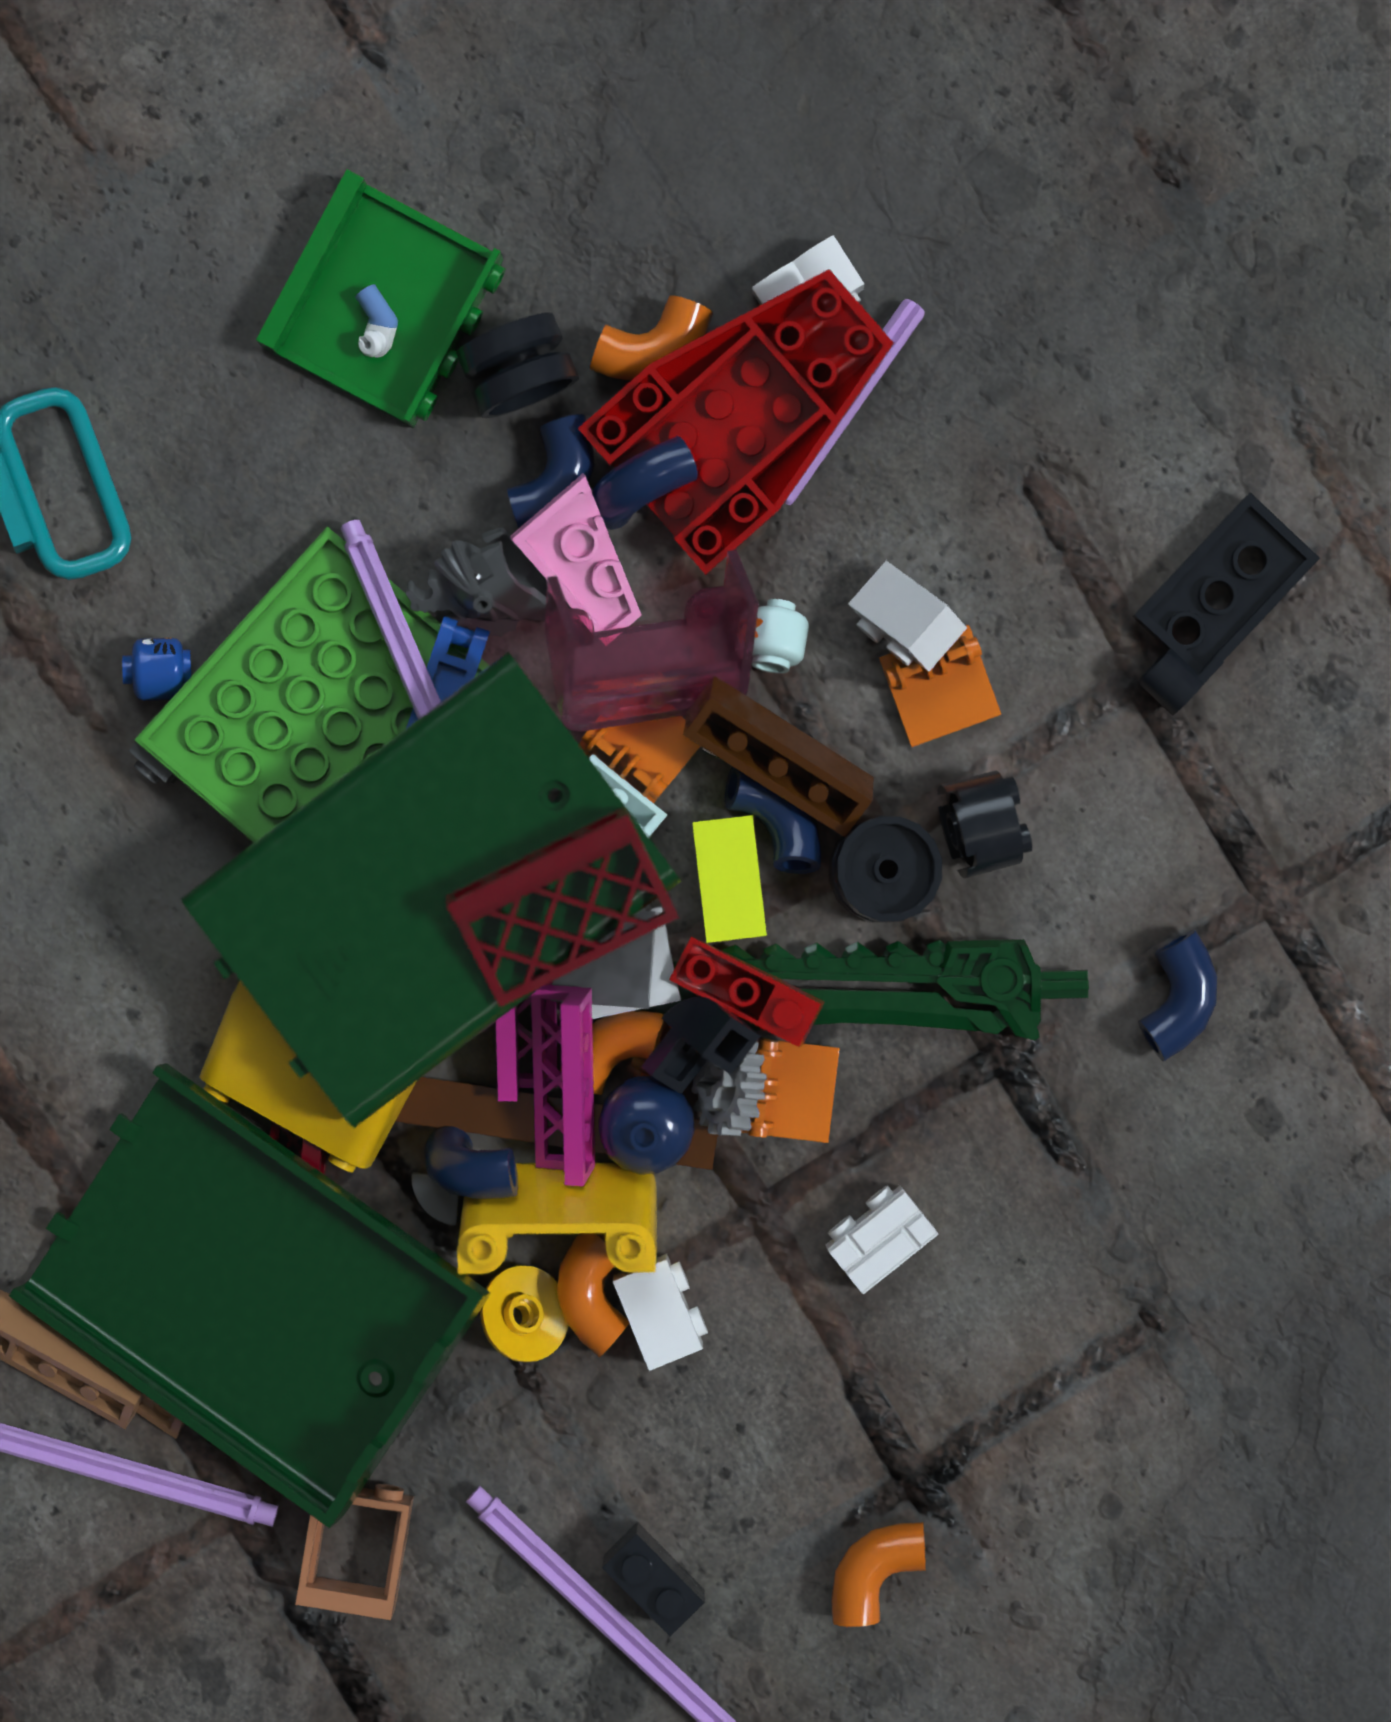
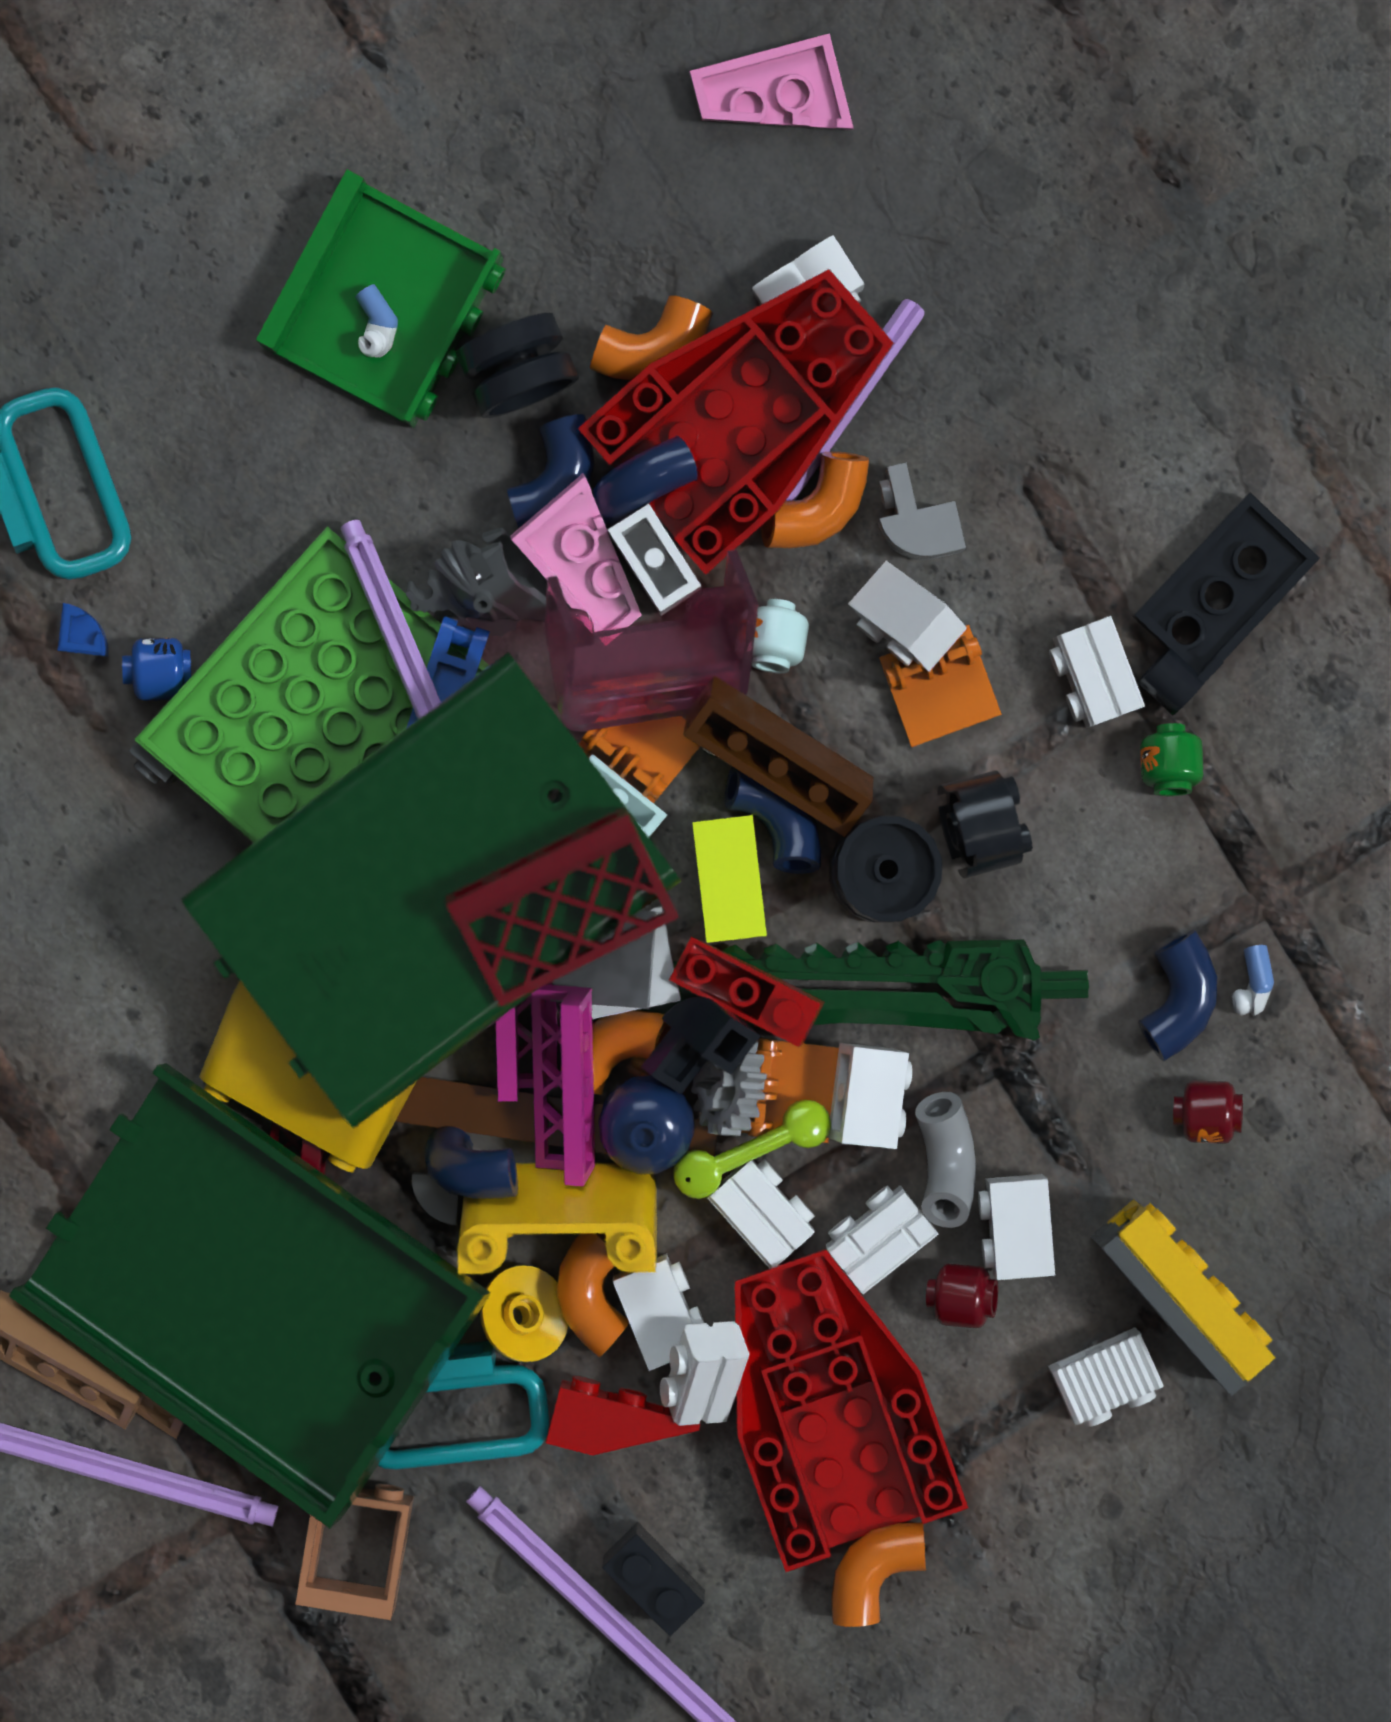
none -> blue tile [57,603,108,657]
none -> teal bar [372,1341,550,1470]
none -> red slope [546,1376,701,1456]
none -> white brick [608,504,701,616]
none -> white brick [660,1321,749,1426]
none -> lime piece [673,1099,831,1199]
none -> bright pink wing [689,33,854,130]
none -> white brick [707,1159,815,1268]
none -> red wedge [735,1249,968,1573]
none -> orange cylinder [761,452,869,549]
none -> white brick [827,1043,912,1149]
none -> light grey brick [877,463,966,560]
none -> light grey cylinder [915,1092,976,1228]
none -> dark red head [926,1264,998,1329]
none -> white brick [978,1174,1055,1280]
none -> white brick [1048,1328,1164,1427]
none -> white brick [1049,616,1145,728]
none -> yellow piece [1090,1199,1276,1396]
none -> green head [1140,723,1204,796]
none -> dark red head [1173,1080,1243,1144]
none -> arm [1232,945,1274,1016]

